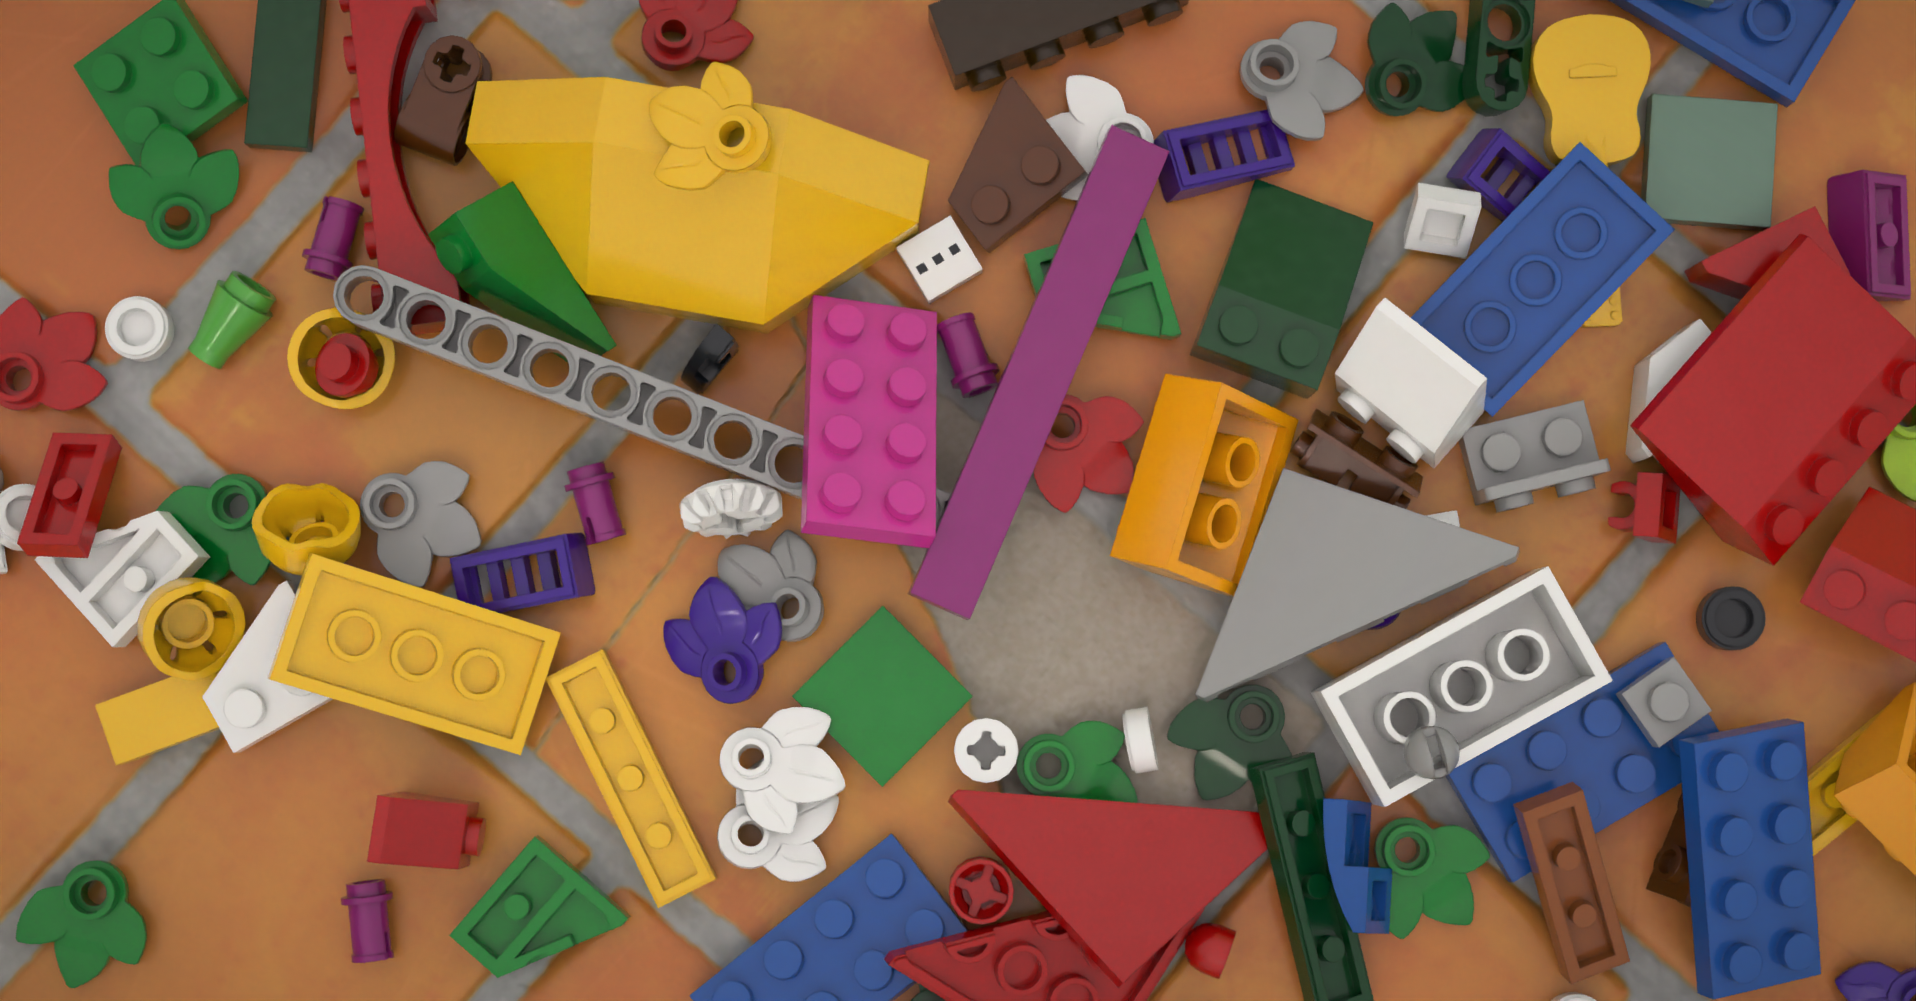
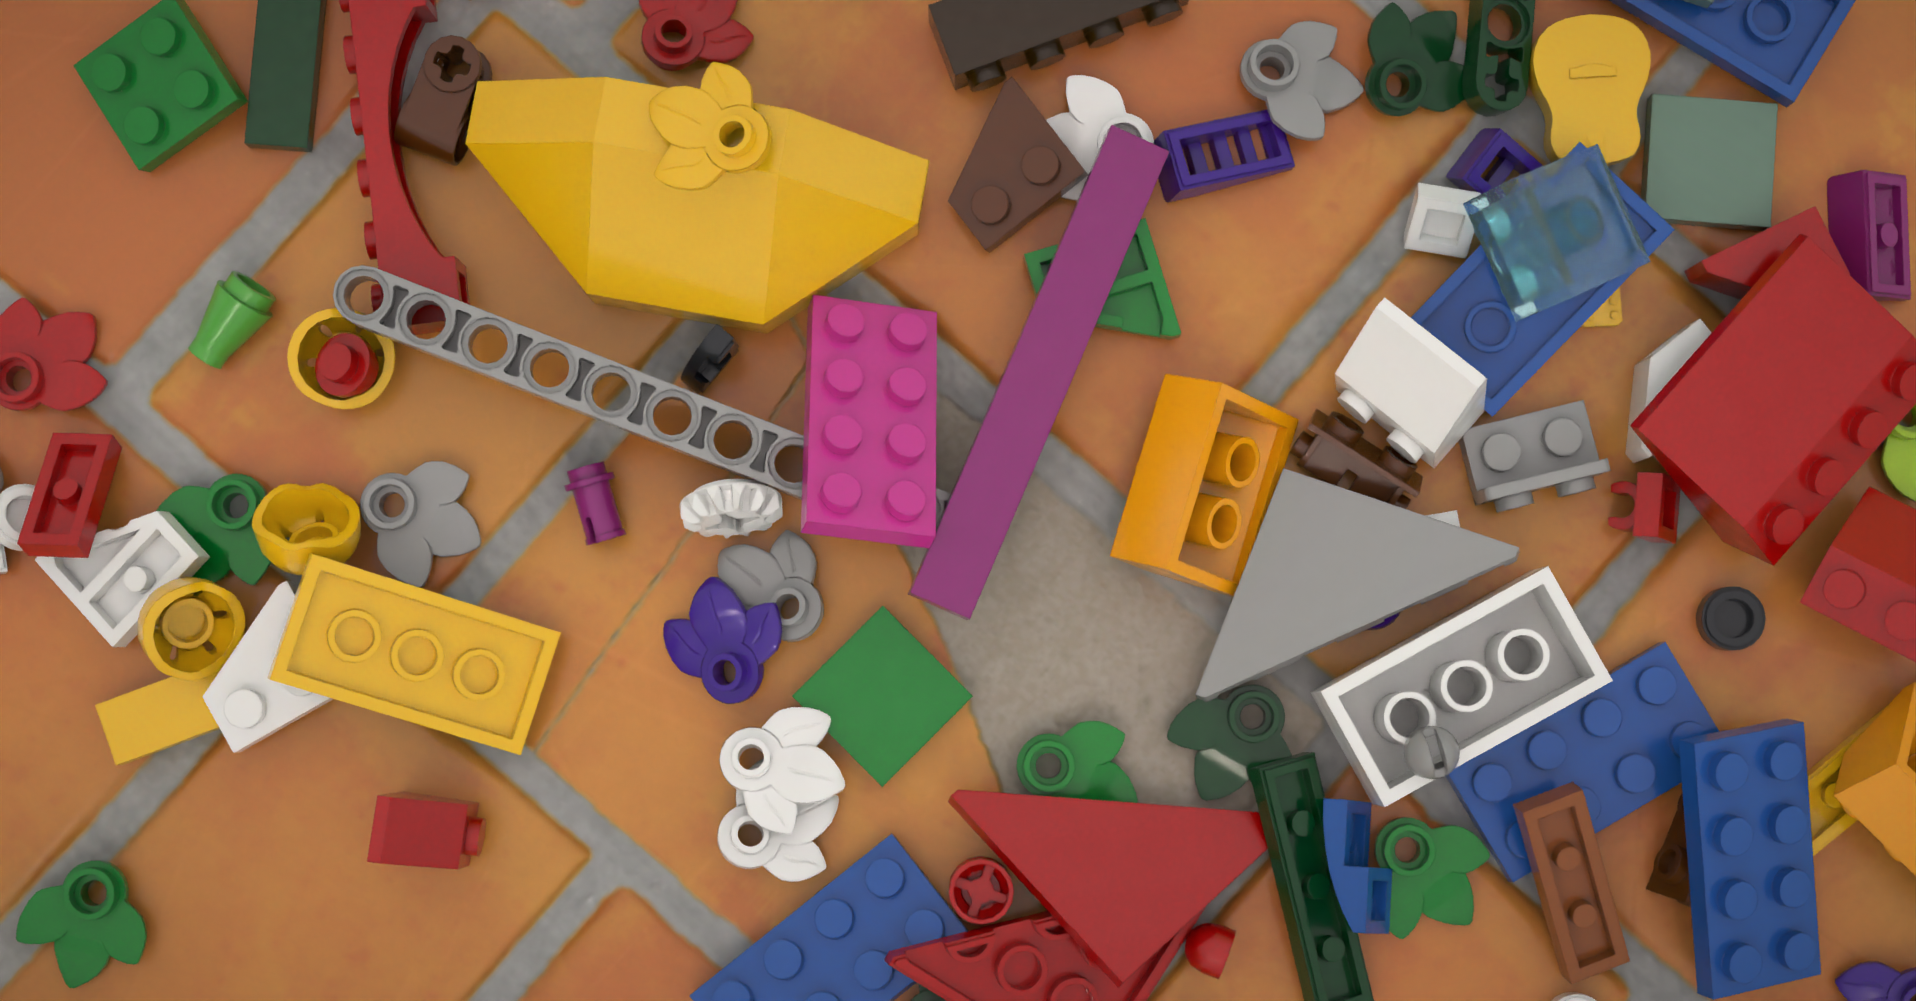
white tile [105,296,175,362] -> none
green plate [108,122,239,249] -> none
magenta pin [302,196,364,281] -> none
magenta pin [341,879,394,963] -> none
green slope [428,181,617,363] -> none
green wing [449,835,631,978] -> none
dark purple slope [450,533,595,613] -> none
yellow tile [546,649,717,908] -> none
white tile [896,215,983,304] -> none
magenta pin [937,312,999,398] -> none
white wheel [954,718,1019,783] -> none
red plate [1033,394,1144,513] -> none
white tile [1122,707,1158,774] -> none
dark green slope [1190,179,1374,399] -> none
light grey plate [1616,657,1712,747] -> none
none -> clear light blue slope [1463,144,1651,322]

